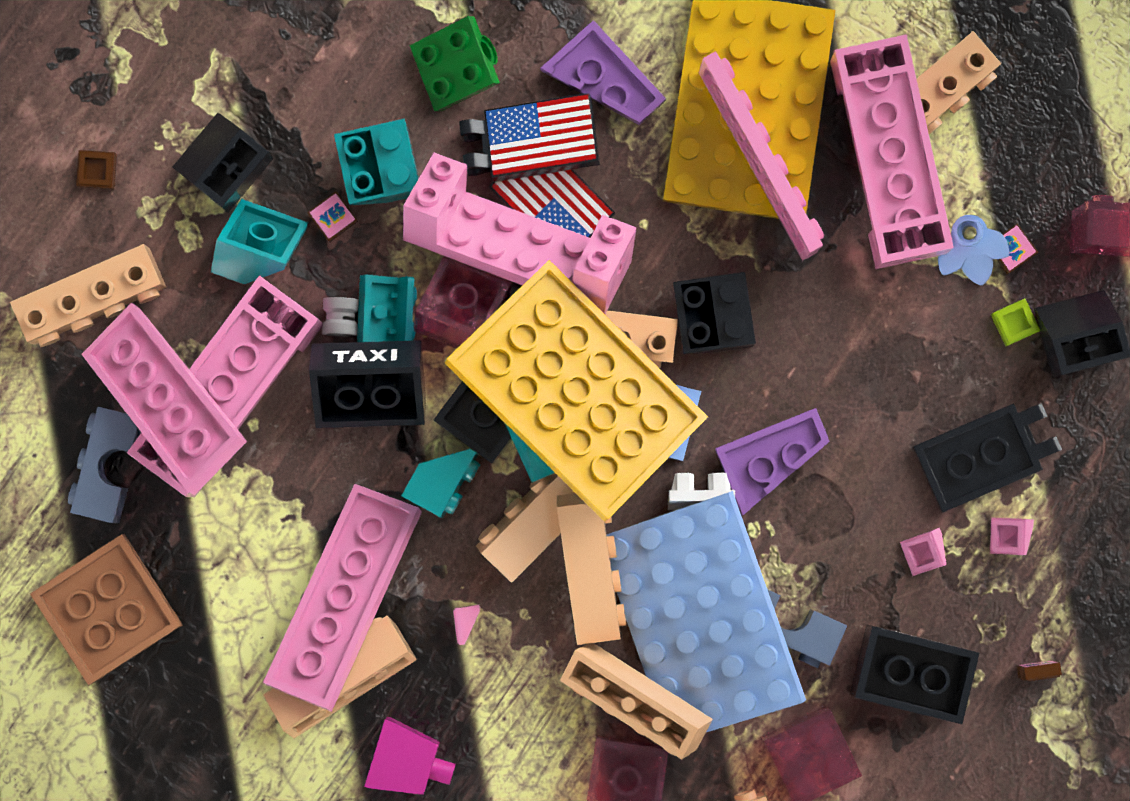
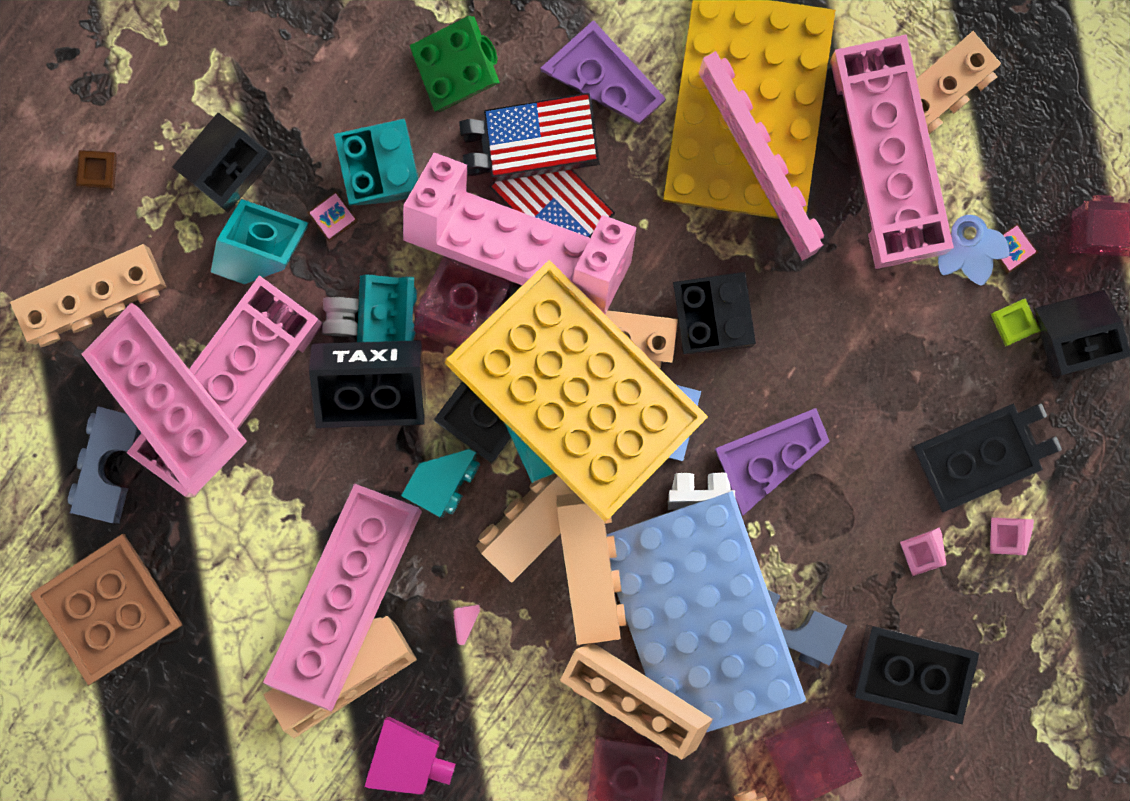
reddish brown tile [1017,660,1062,682] -> none

